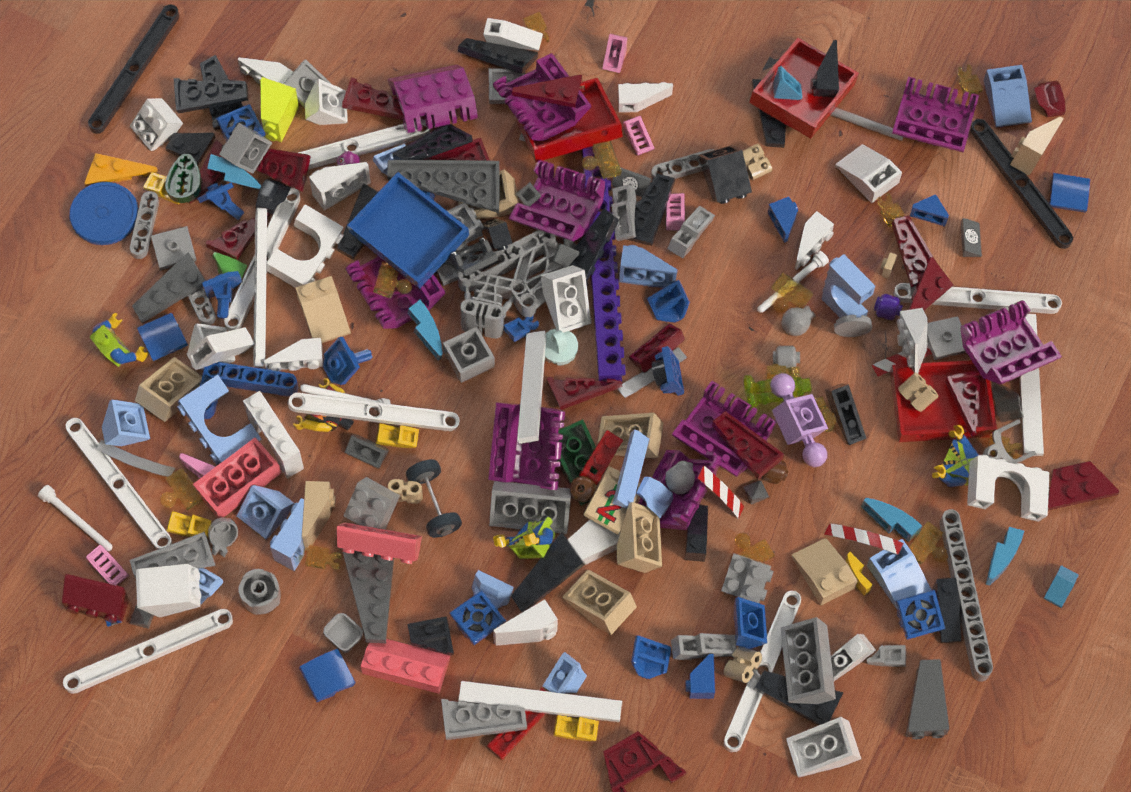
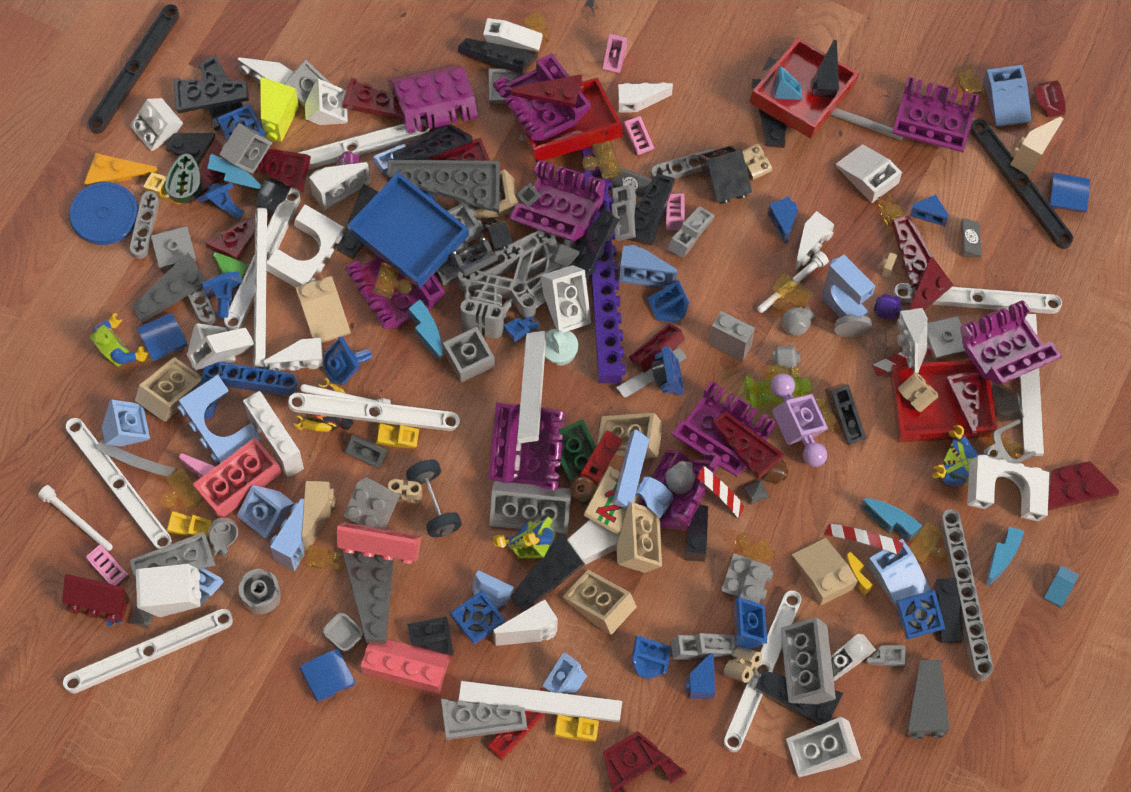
dark red wing [547,377,623,410] -> none
none -> light grey brick [709,311,755,362]

